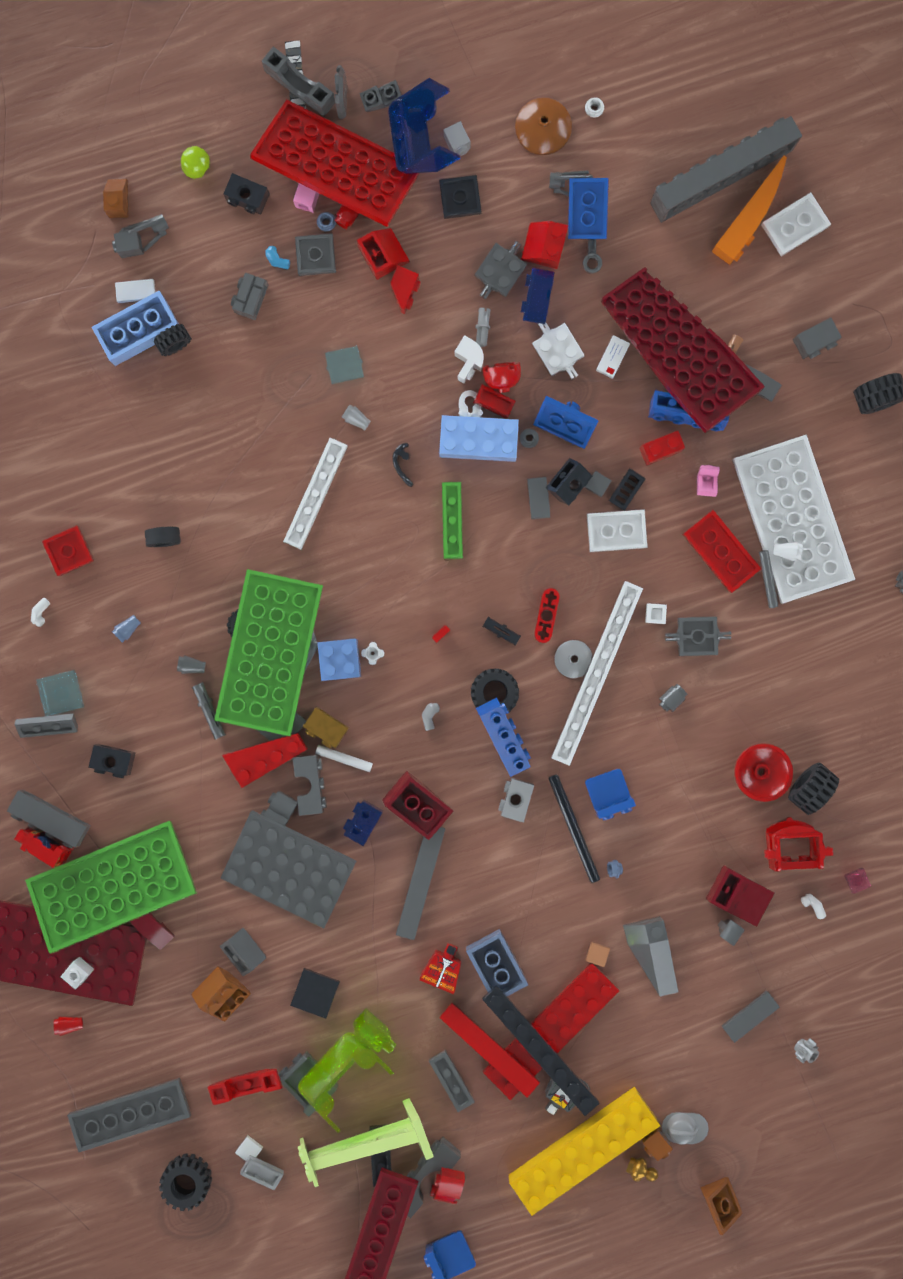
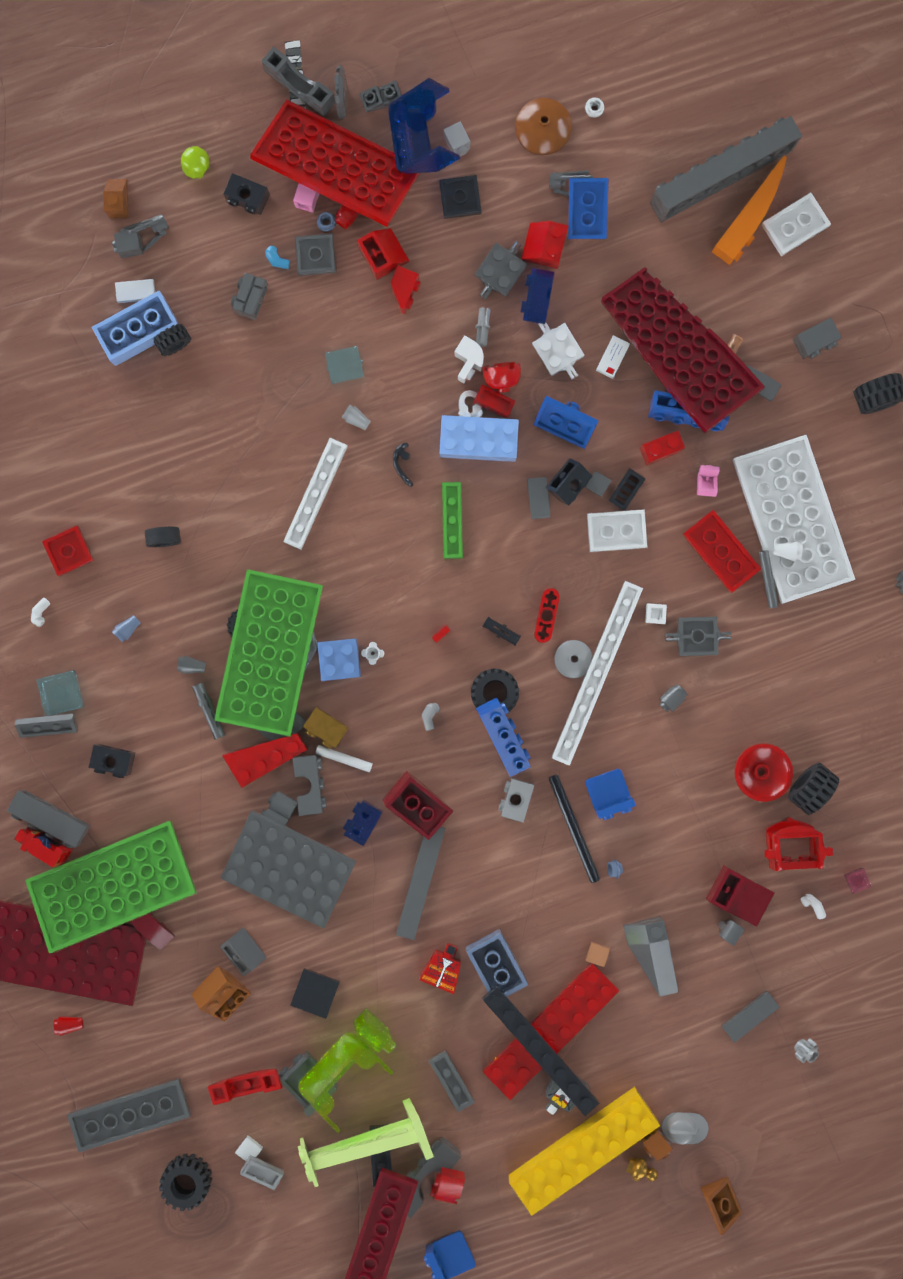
white brick [61,957,94,989] -> none
red tile [439,1002,540,1098] -> none
dark grey plate [520,429,539,448] -> none
dark grey piece [583,239,602,274] -> none

